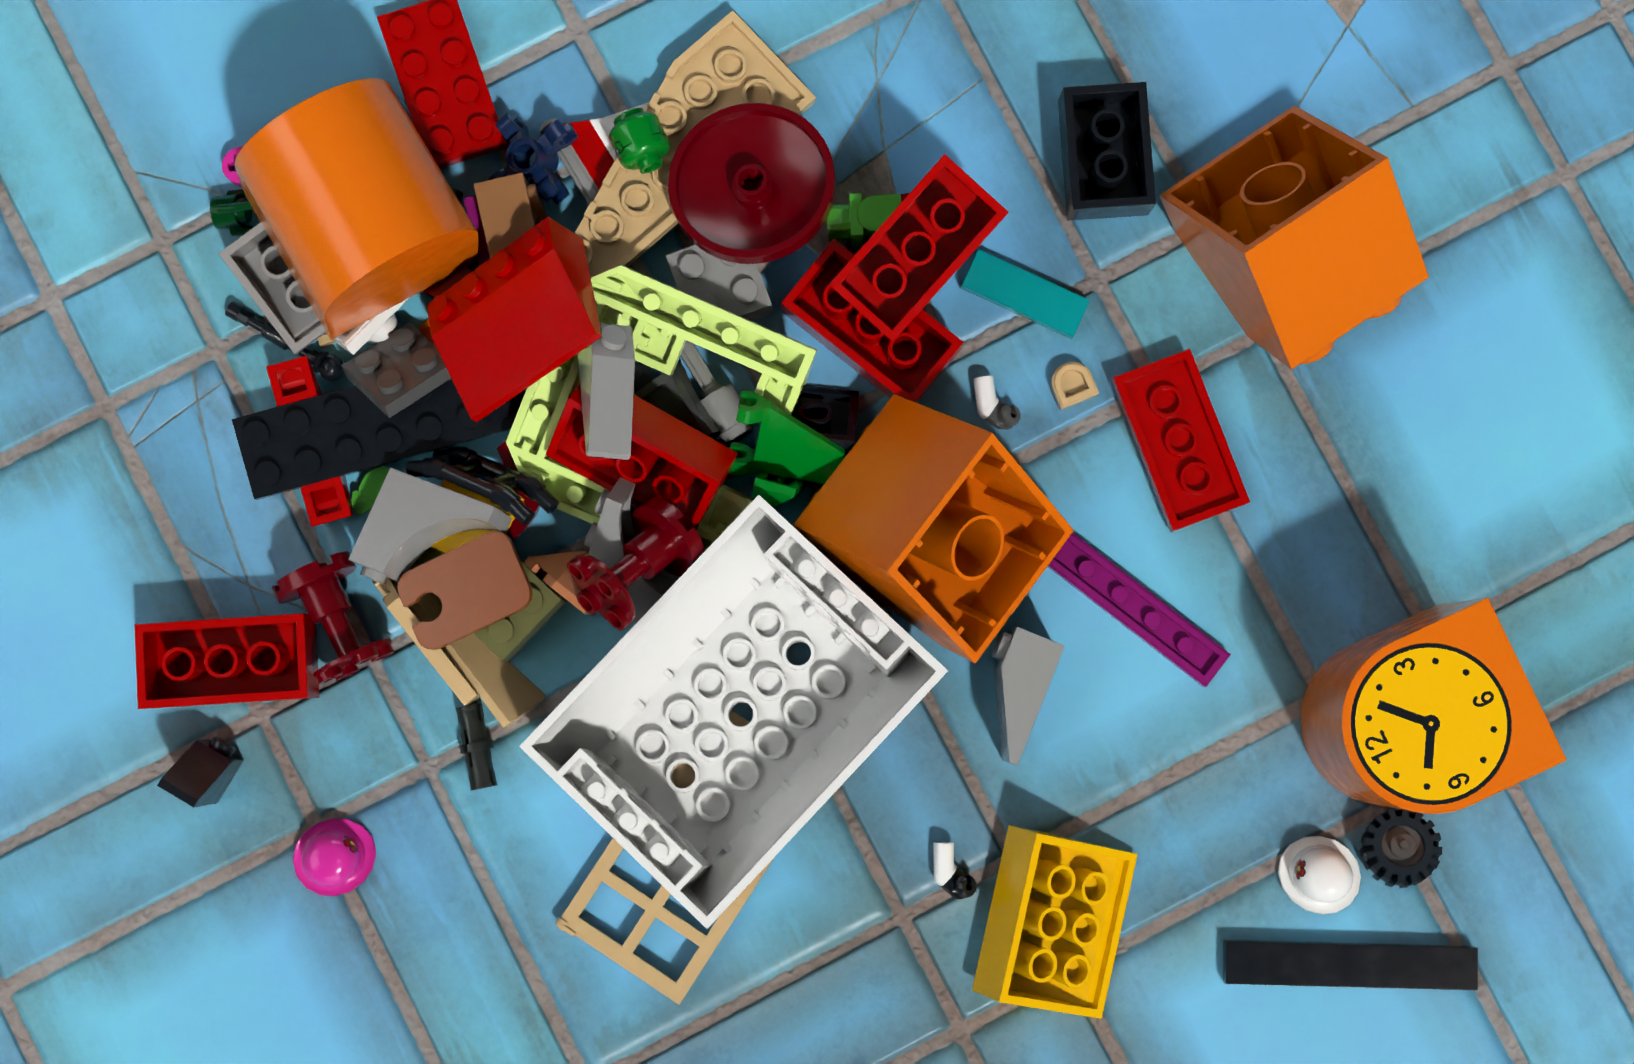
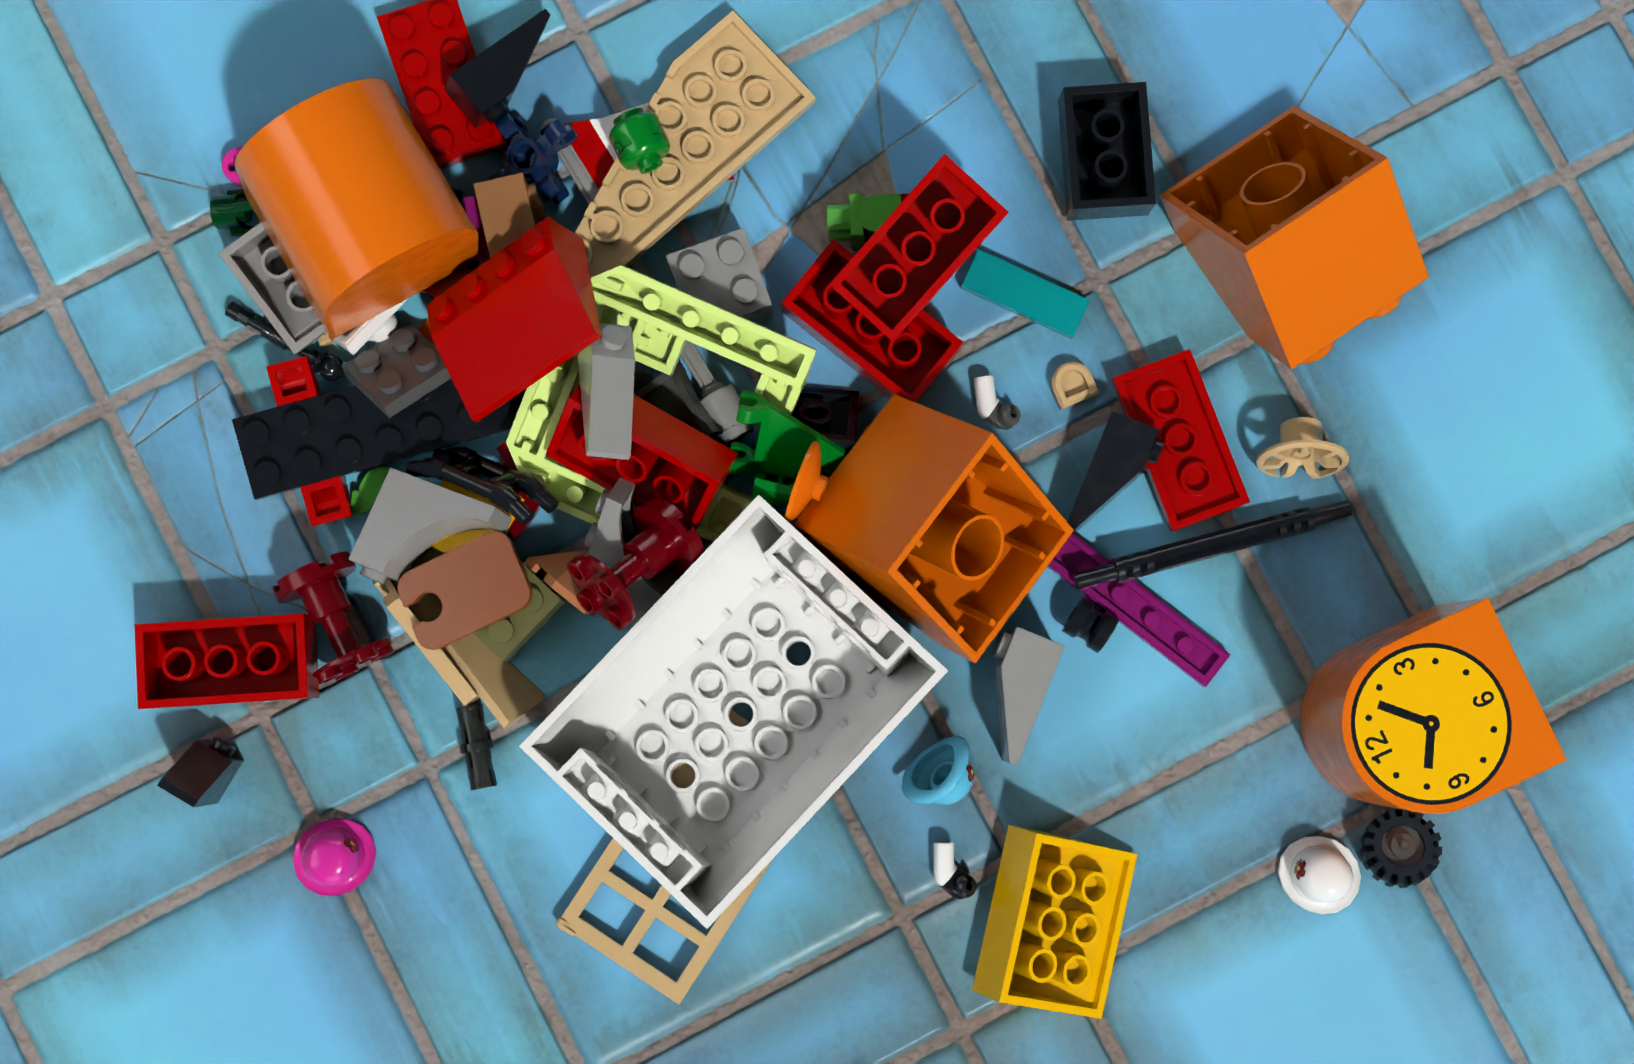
dark red dish [668,103,836,264] -> none
black tile [1223,940,1478,990] -> none
none -> black slope [445,9,550,128]
none -> orange dish [785,441,828,523]
none -> medium azure hat [901,736,975,805]
none -> black wheel [1062,596,1119,653]
none -> black slope [1068,411,1166,531]
none -> black axle [1073,500,1352,590]
none -> tan wheel [1256,417,1349,479]

